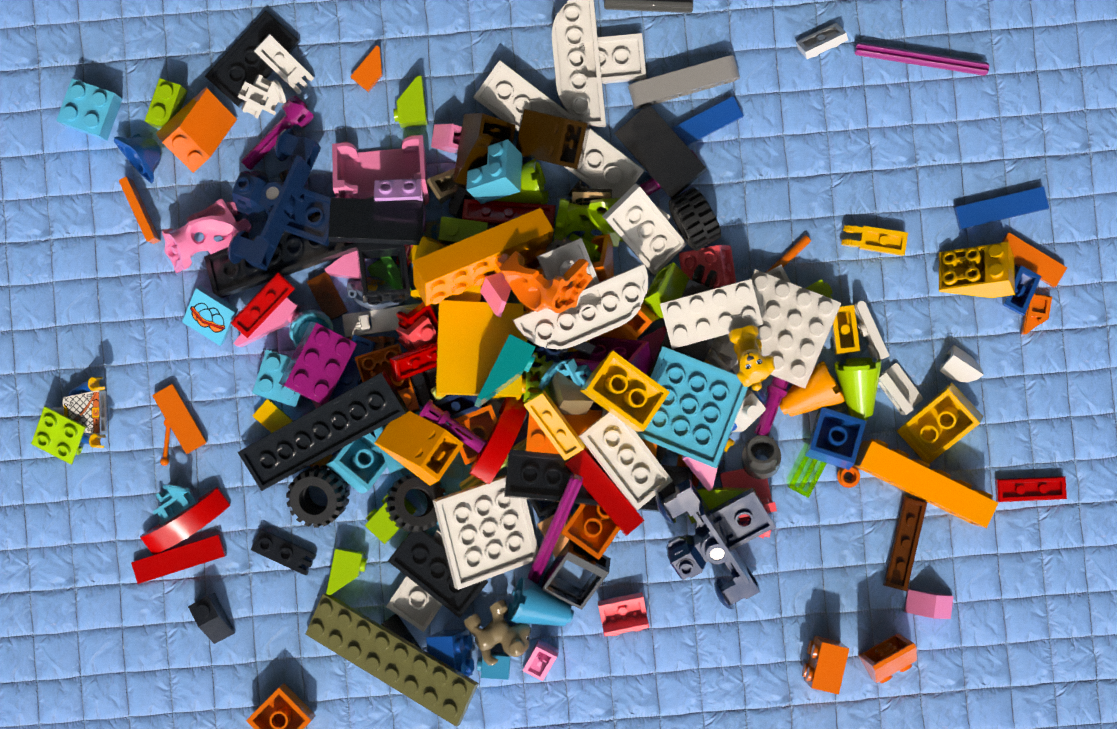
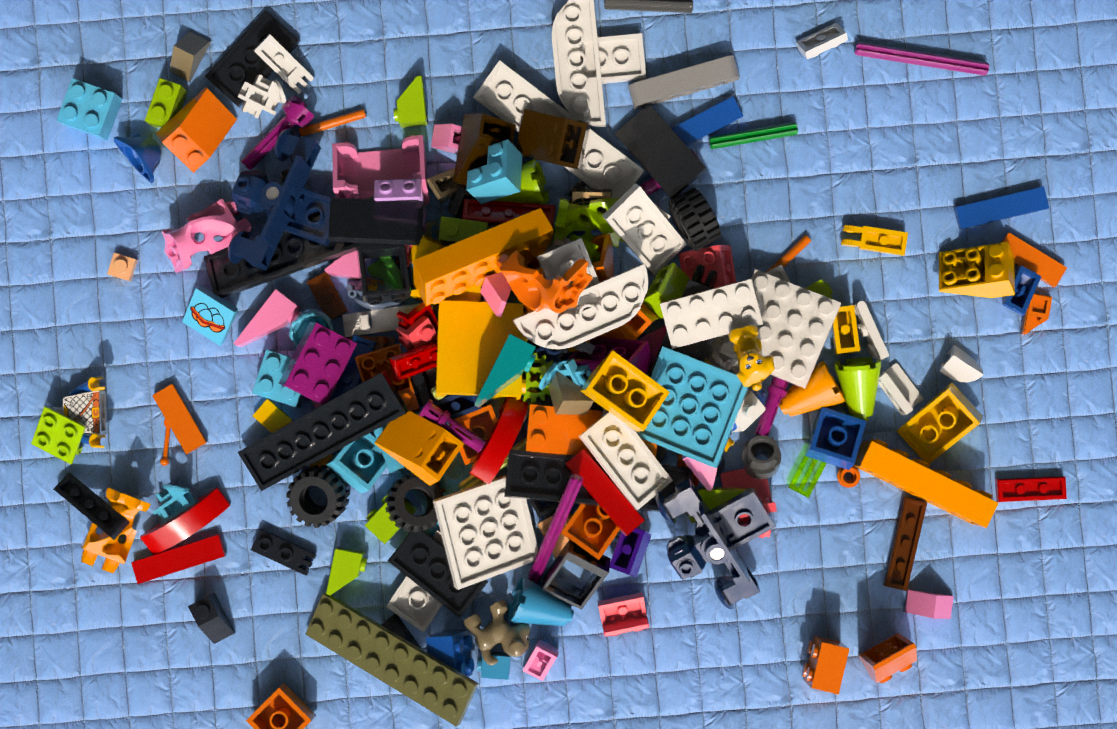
orange tile [119,176,161,244] -> none
red tile [230,272,295,338] -> none
orange tile [350,45,383,93] -> none
yellow plate [524,390,585,460] -> none
none -> black tile [53,472,130,540]
none -> light orange hips [80,488,151,573]
none -> light nougat plate [107,253,138,281]
none -> dark tan slope [169,32,211,82]
none -> orange bar [299,109,366,136]
none -> dark purple brick [610,528,652,578]
none -> green axle [709,122,798,149]

